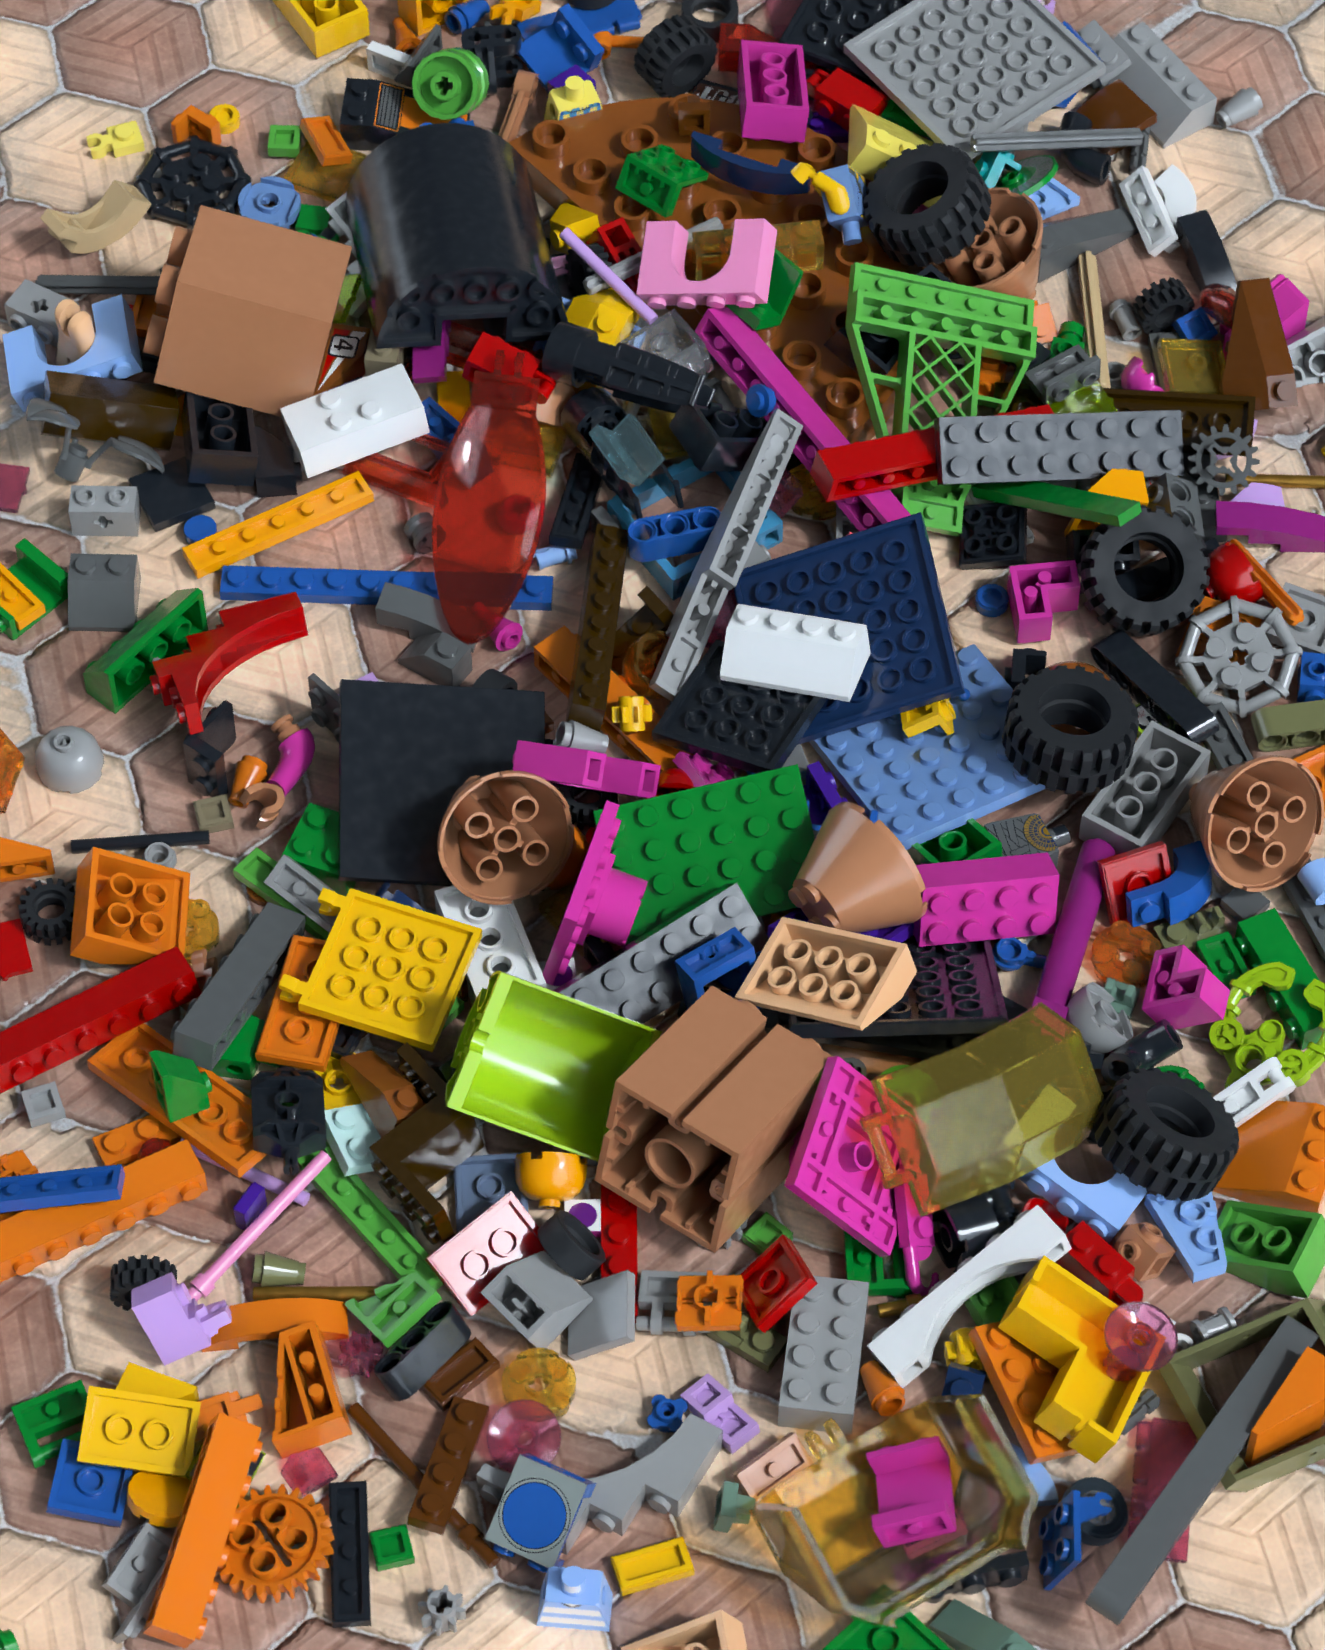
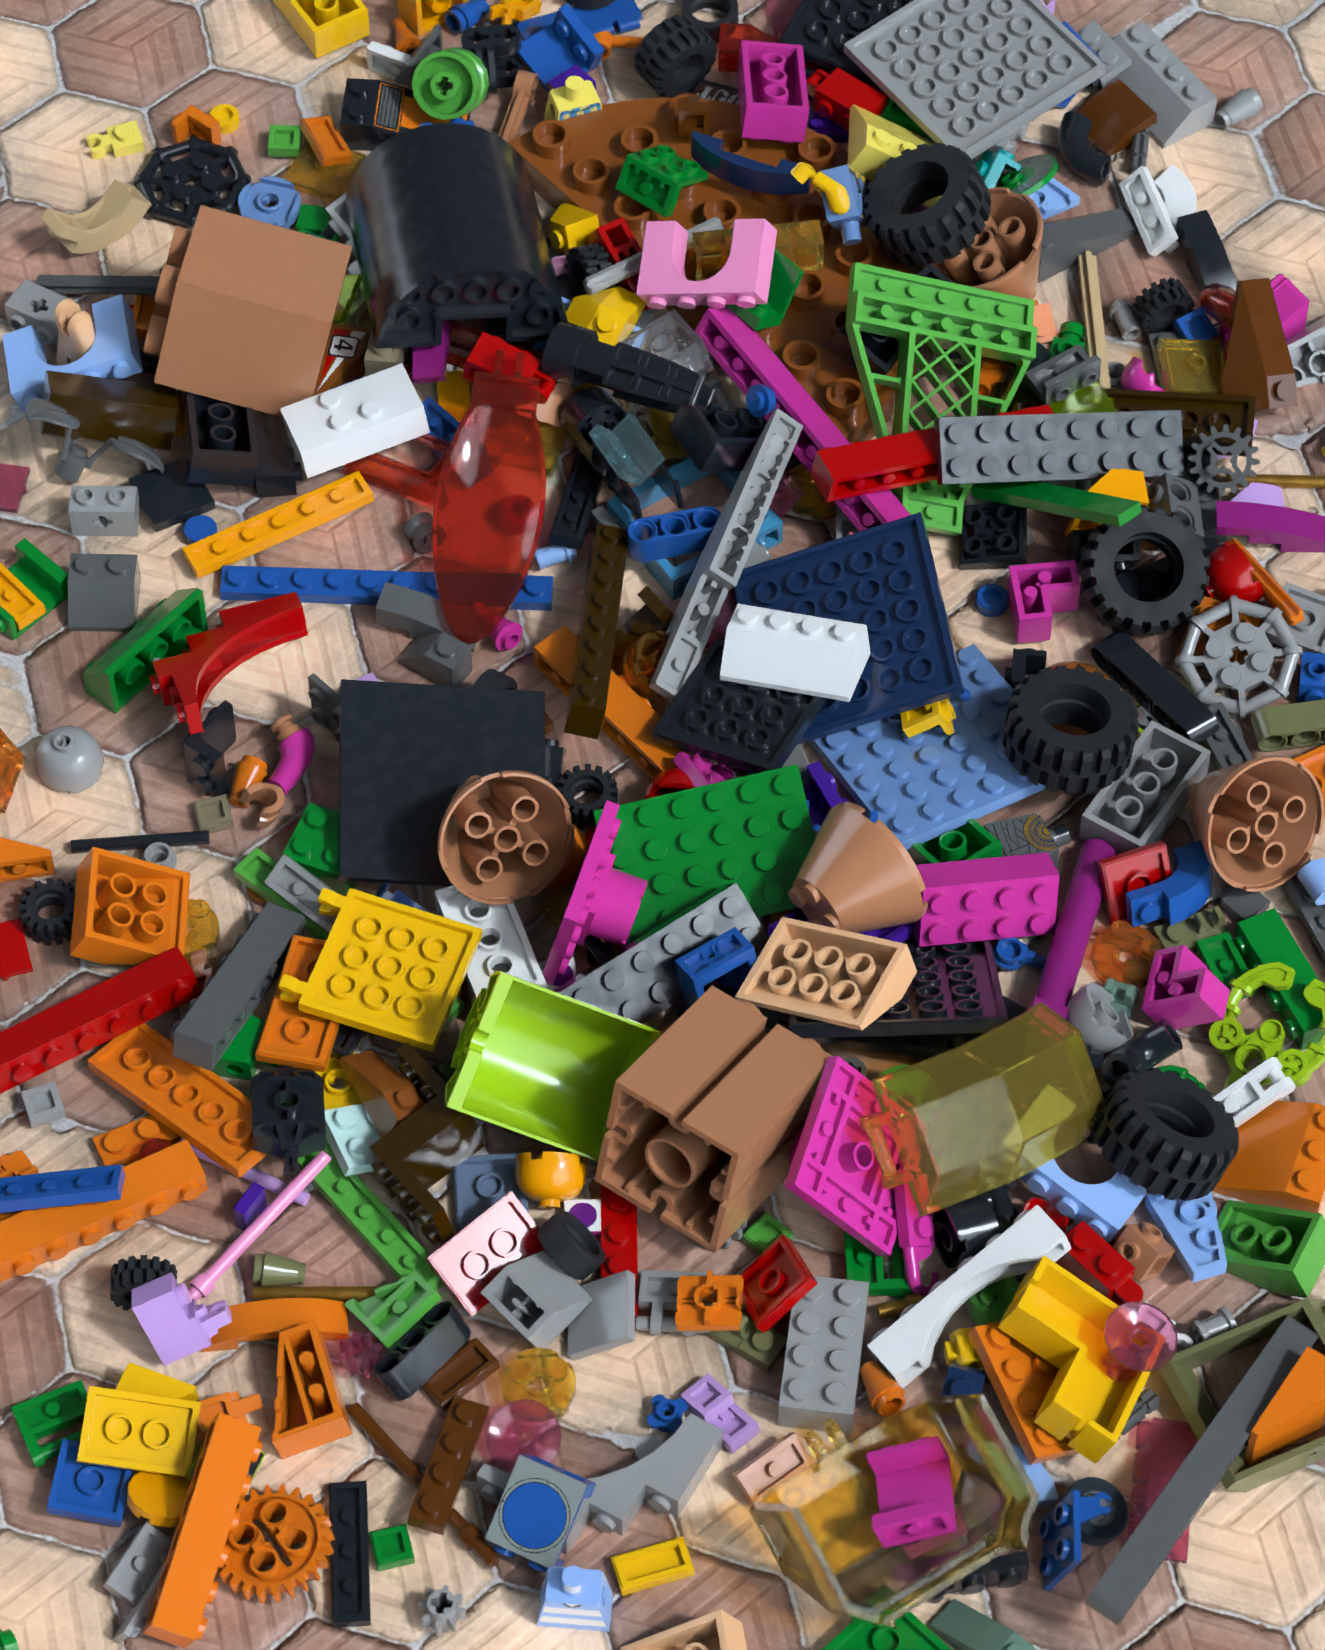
green slope [149,1050,212,1123] -> none
clear pink slope [281,1447,338,1498] -> none
dark pink arch [512,740,661,798] -> none
light grey cone [555,720,609,754] -> none
lavender bar [559,227,658,325] -> none
yellow gear [611,696,652,732] -> none
sand green tile [713,1481,756,1533] -> none
axle [970,128,1144,152] -> none

